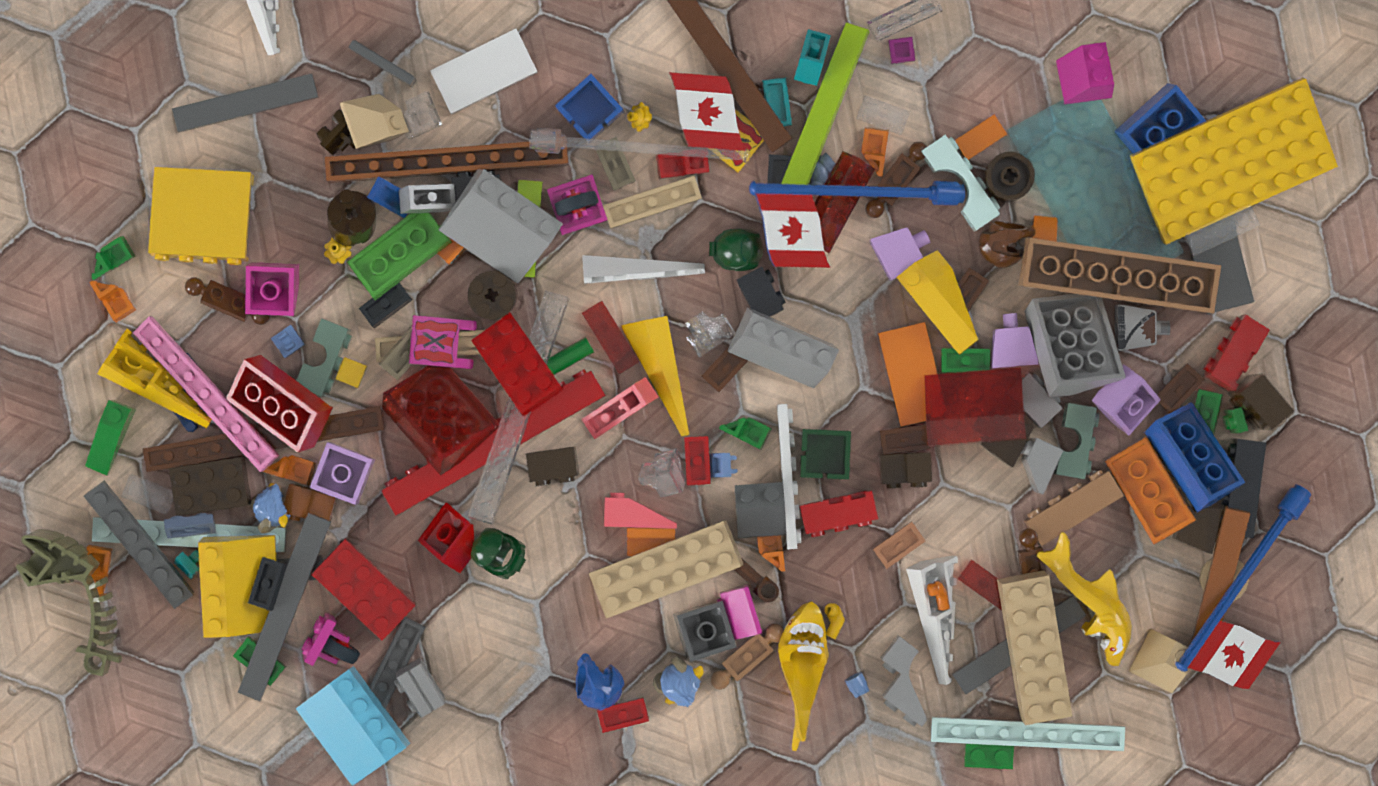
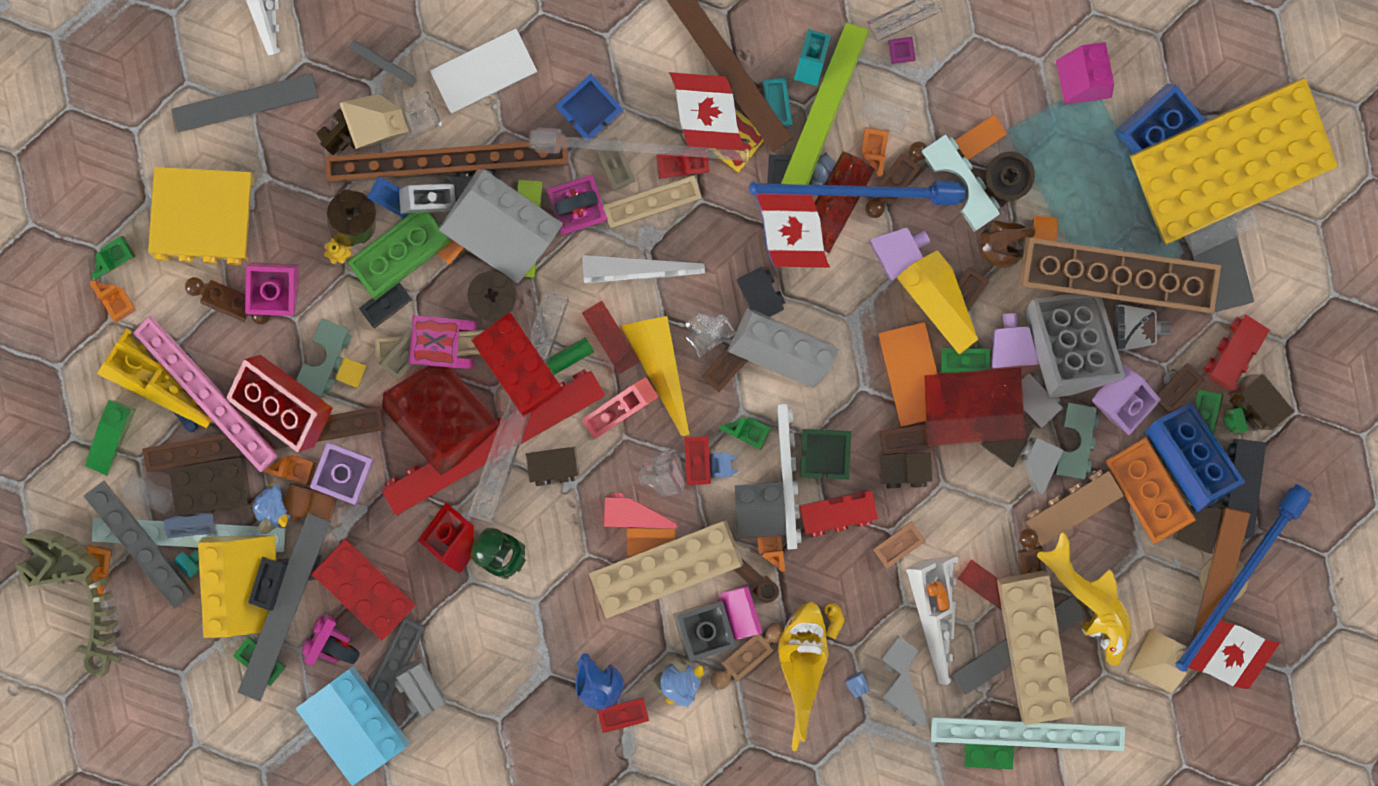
medium blue tile [271,325,305,358] -> none
yellow plant [627,102,652,132] -> none
dark green helmet [709,228,764,271] -> none

